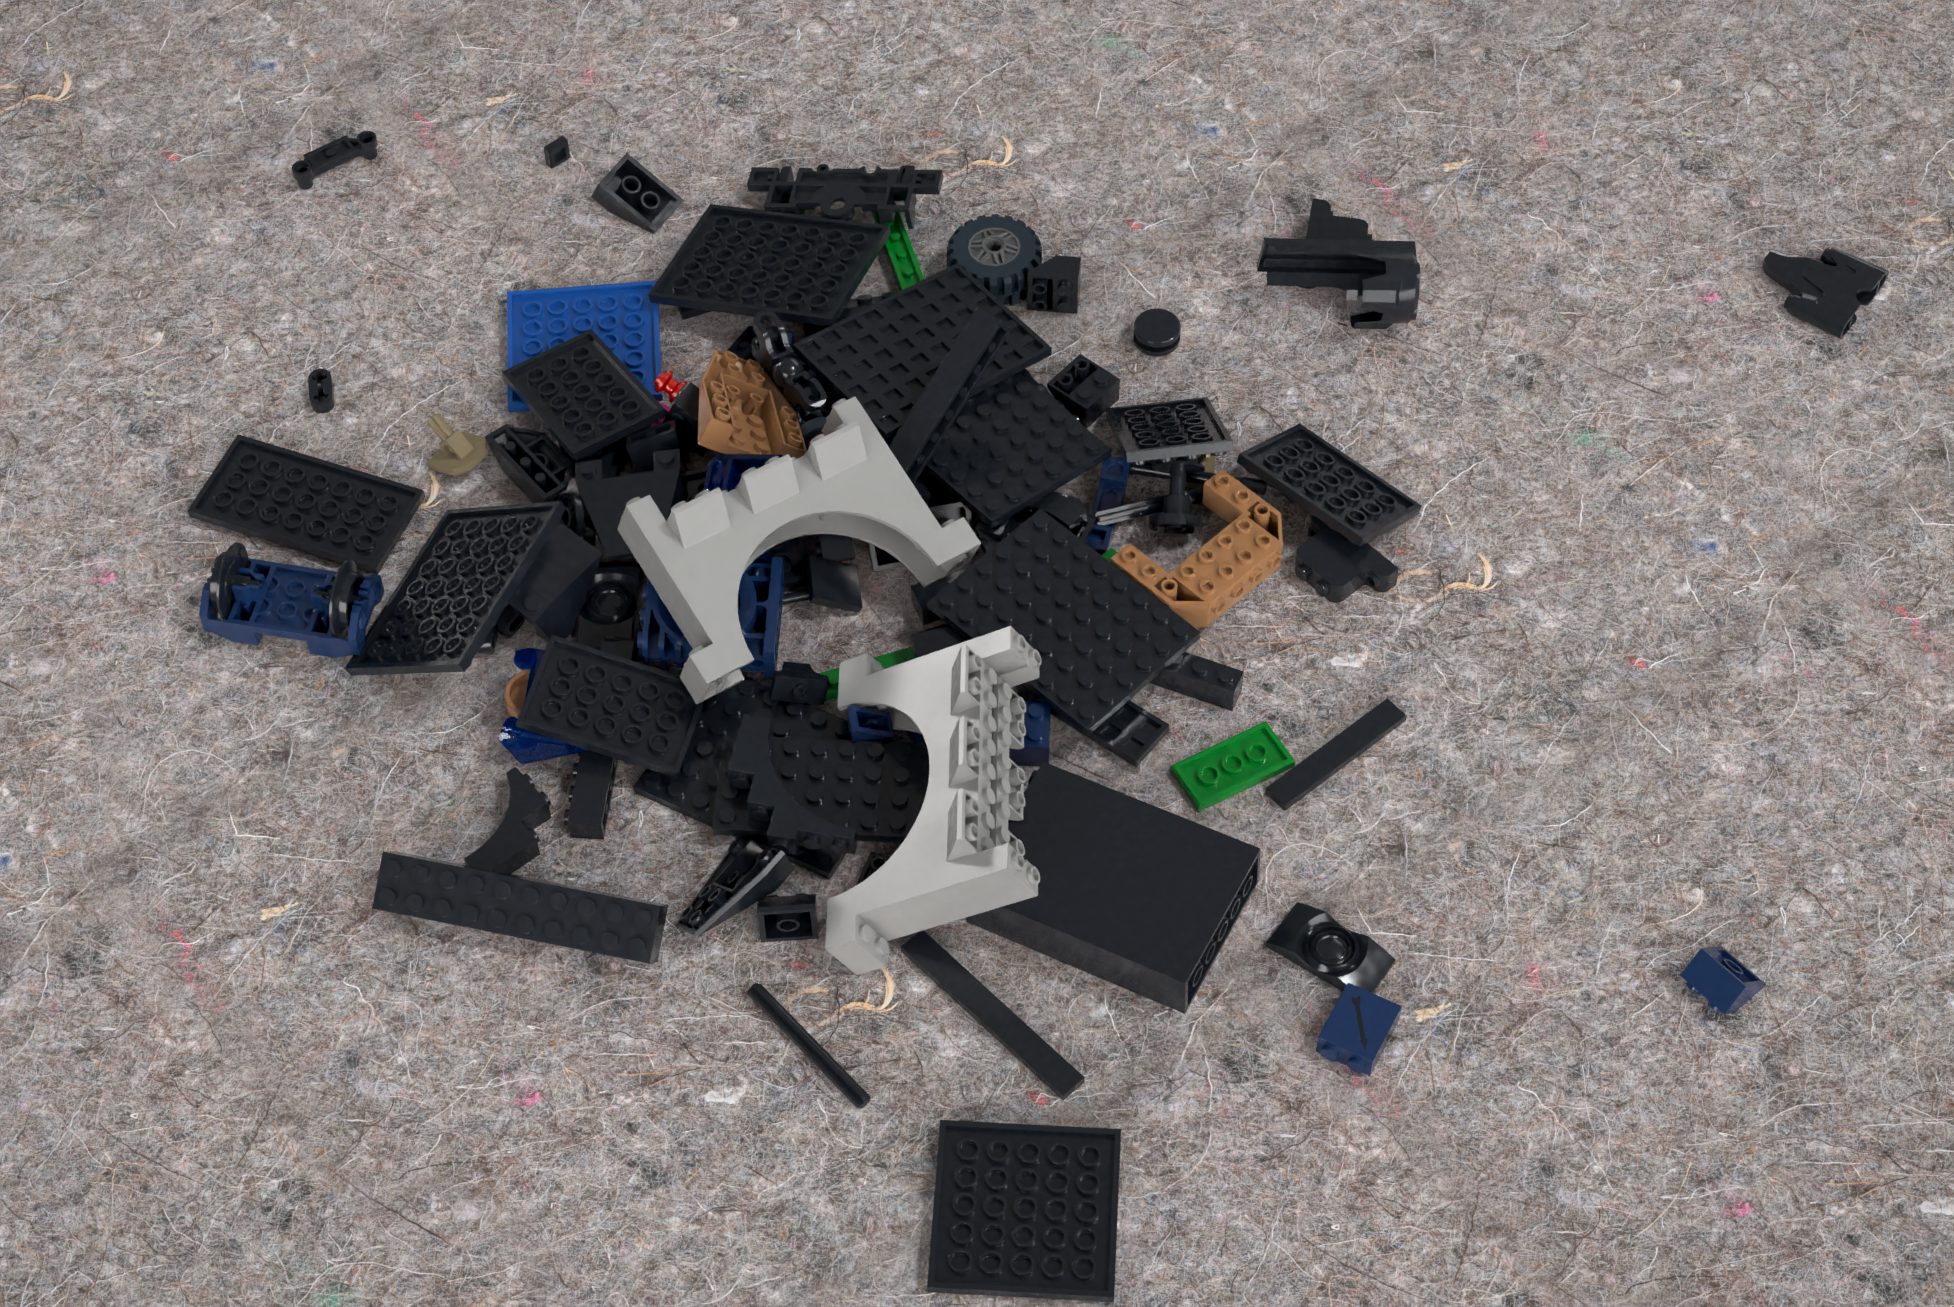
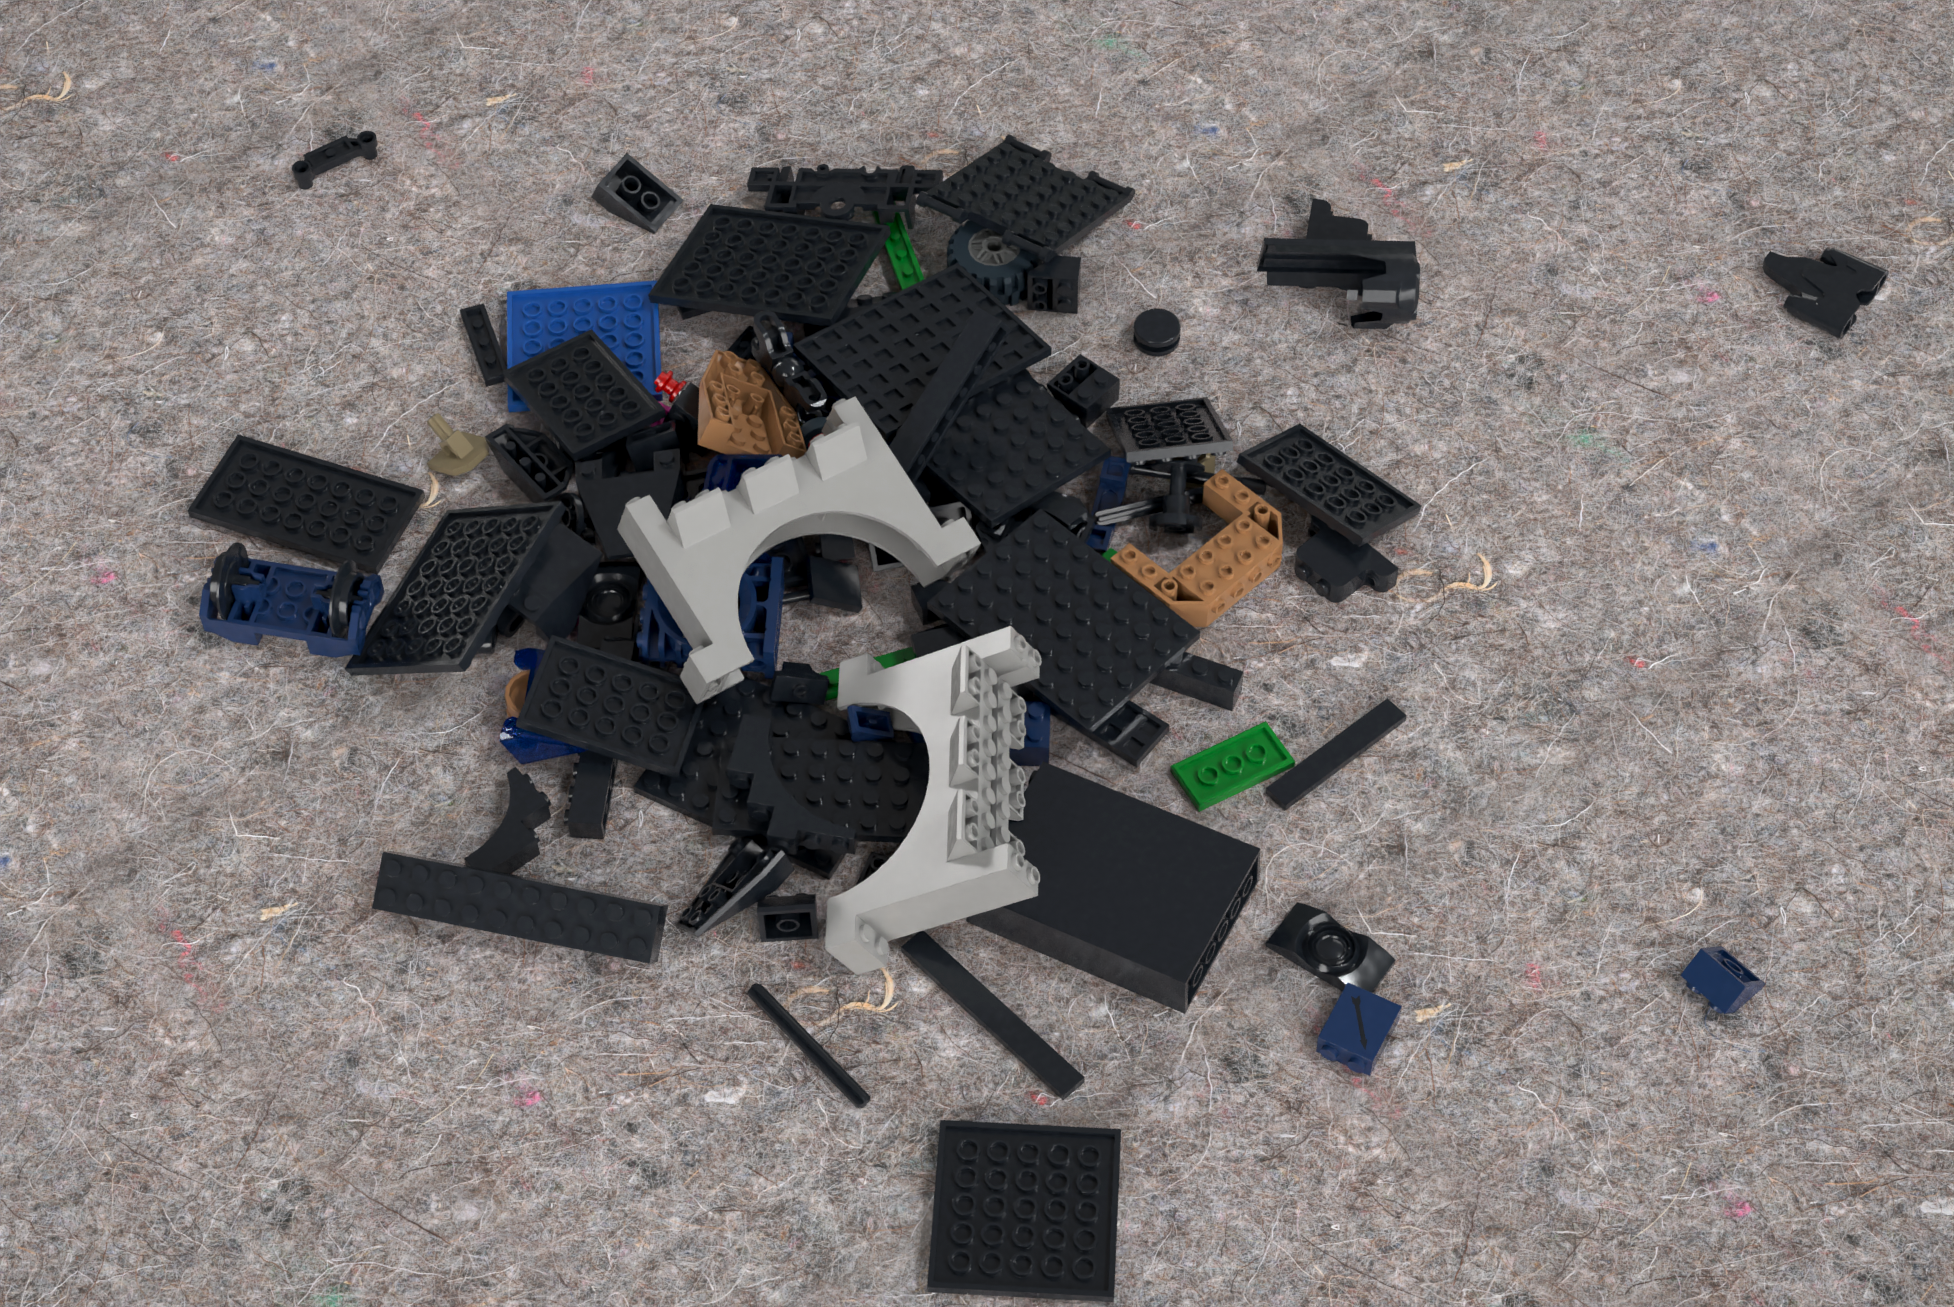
black beam [308,369,335,413] -> none
black tile [543,136,570,169] -> none
none -> black tile [460,303,507,387]
none -> black plate [916,134,1135,263]

